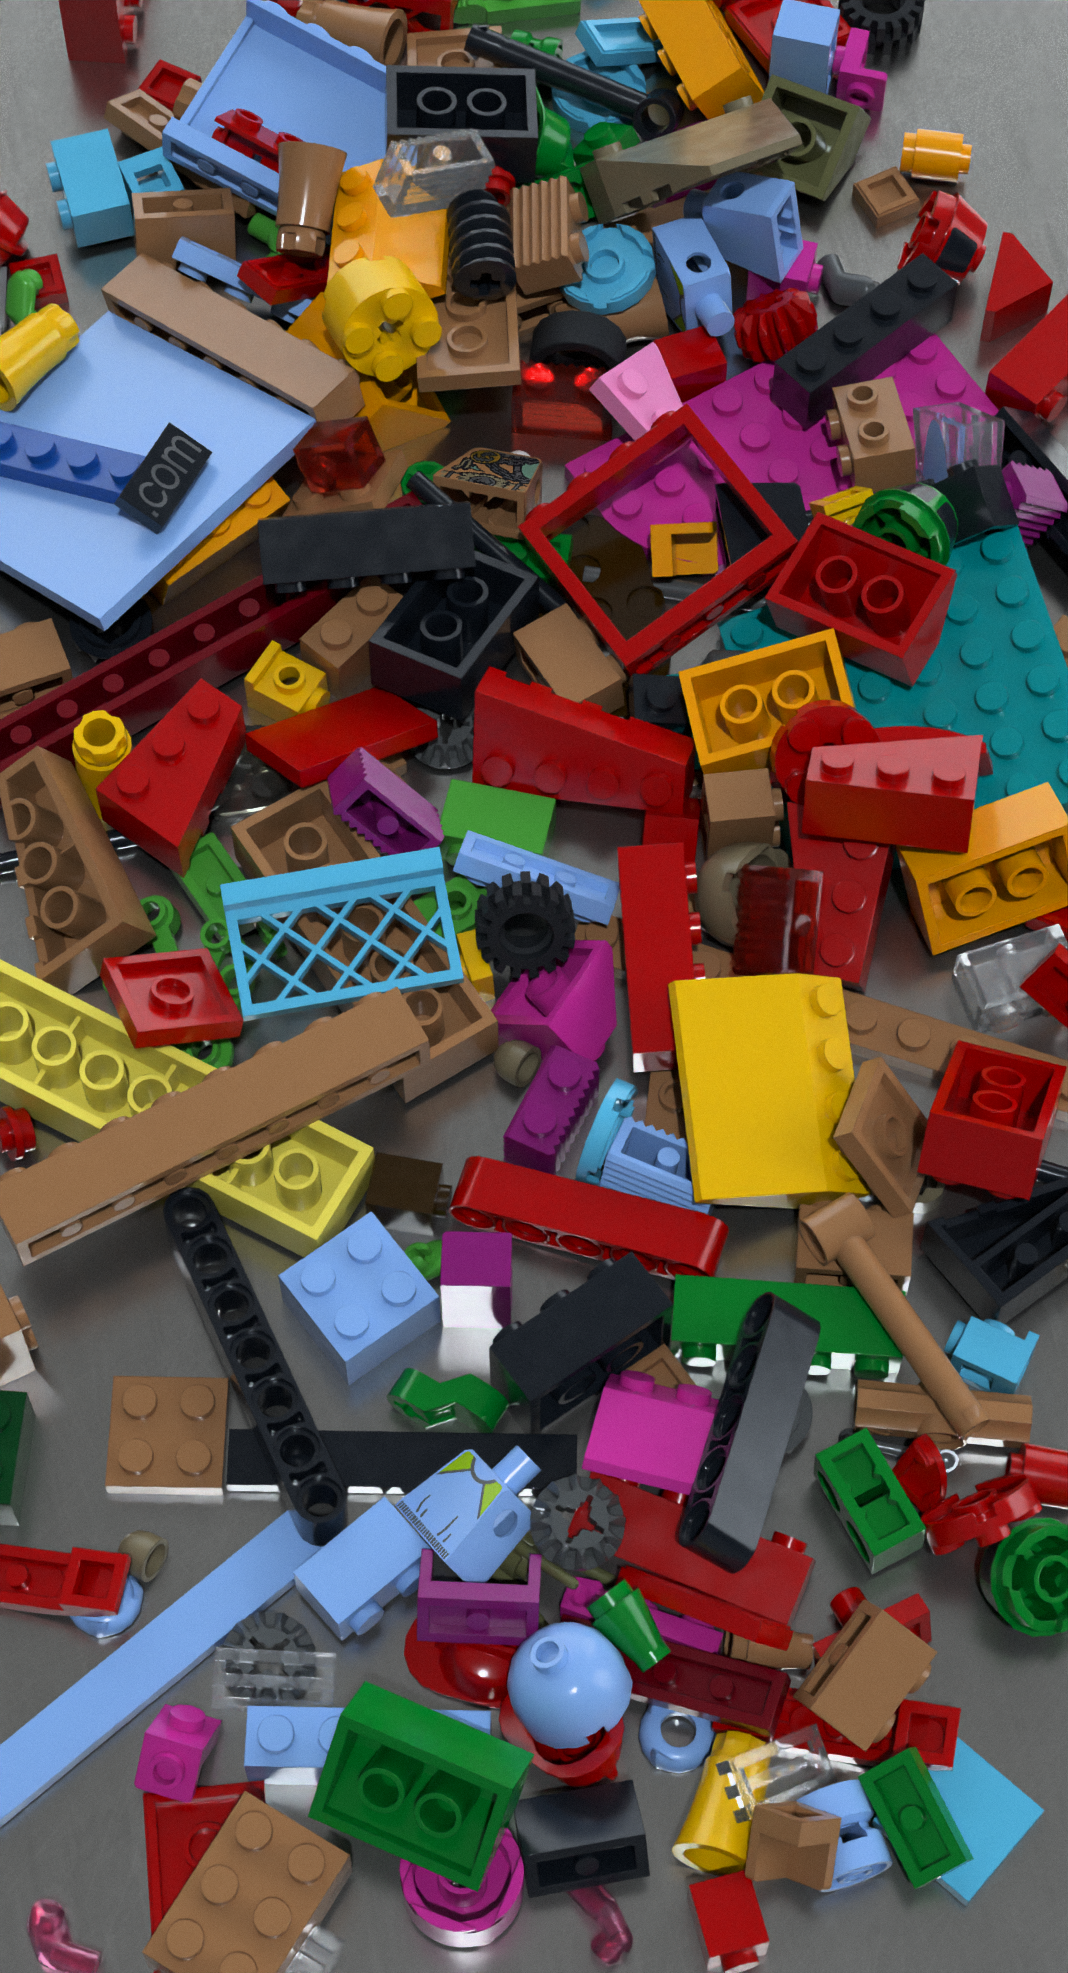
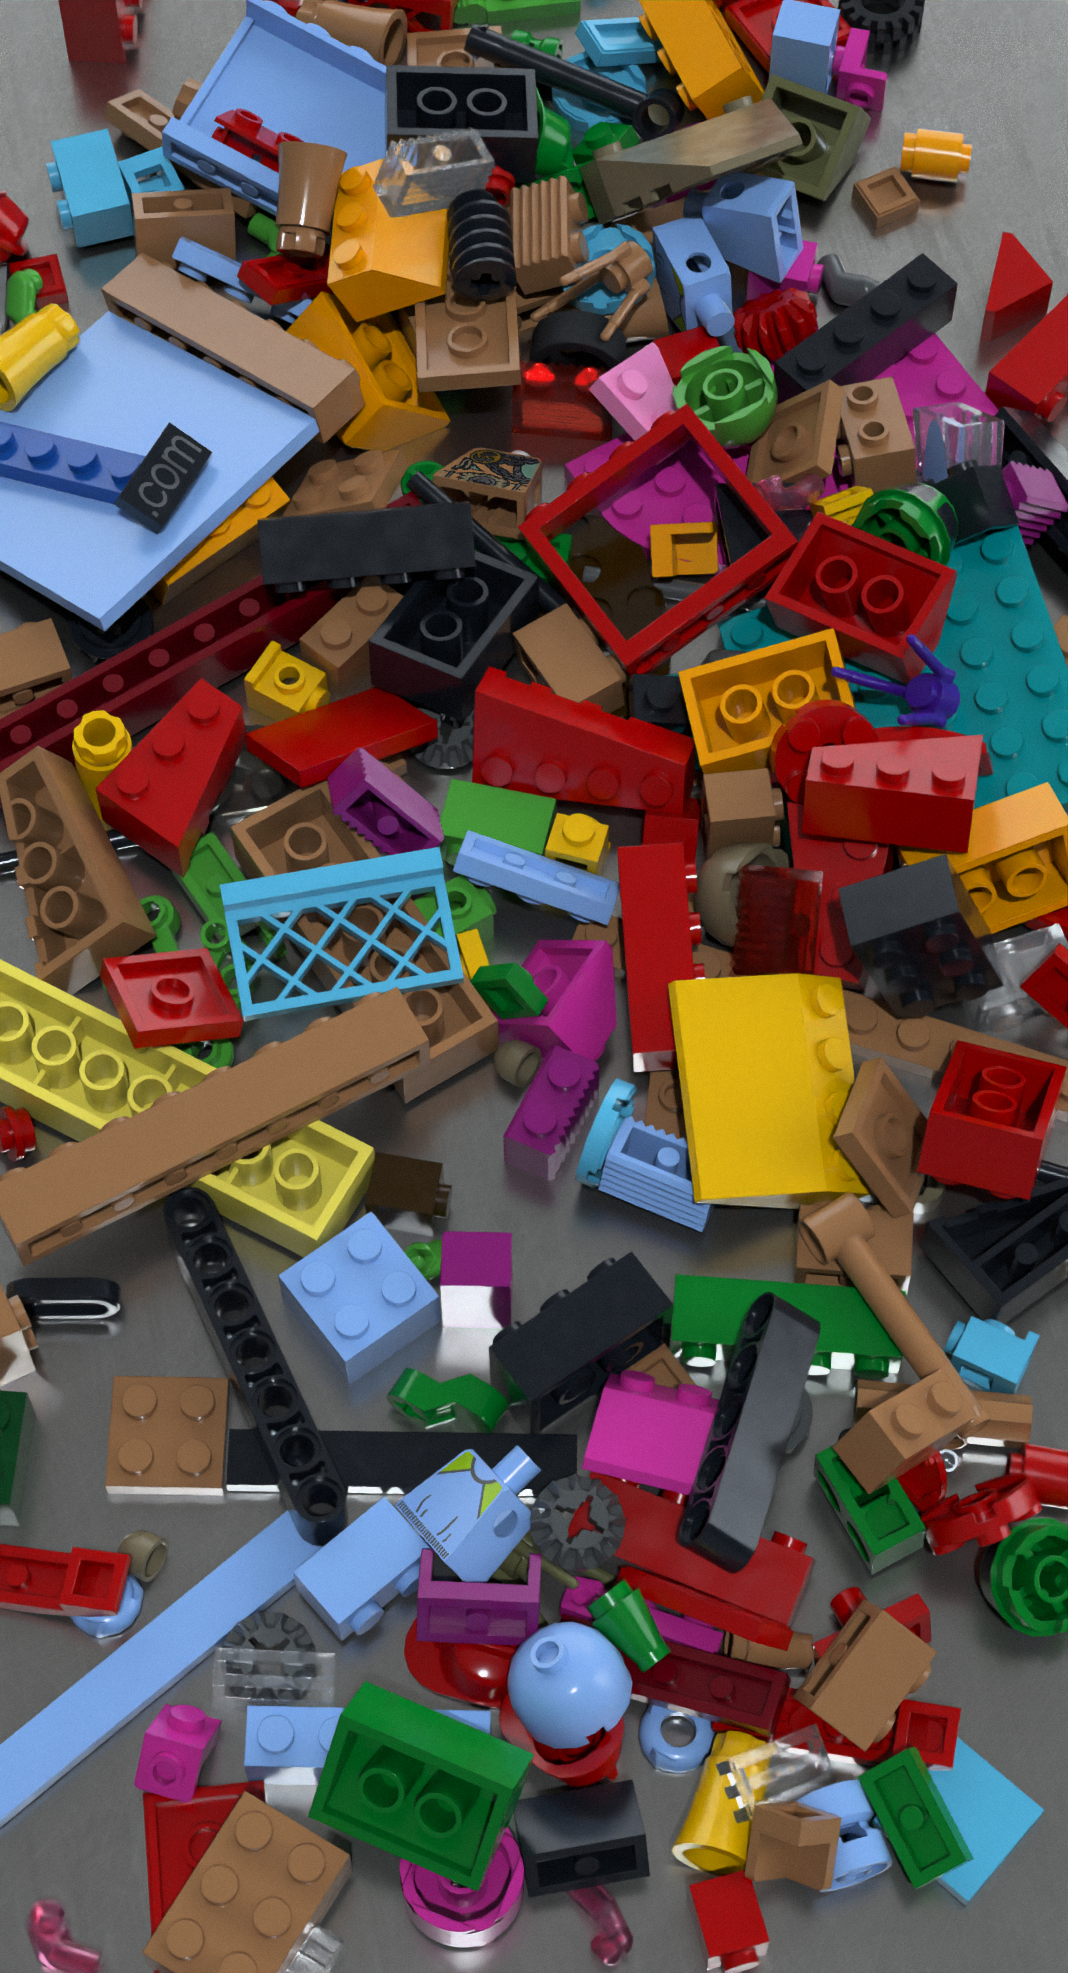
red tile [137,59,202,112] -> none
clear red brick [293,416,386,494] -> none
yellow brick [321,255,442,382] -> none
red beam [448,1156,729,1280] -> none
black tyre [475,871,576,978] -> none
red cone [897,190,988,286] -> none
none -> black tile [6,1277,121,1319]
none -> green plate [470,962,549,1020]
none -> medium nougat plant [530,240,653,342]
none -> yellow brick [545,813,611,877]
none -> bright green cylinder [672,346,778,449]
none -> medium nougat plate [746,380,844,489]
none -> clear pink arm [755,474,825,512]
none -> dark purple plant [831,634,960,728]
none -> medium nougat brick [833,1369,978,1494]
none -> black brick [838,854,1004,1019]

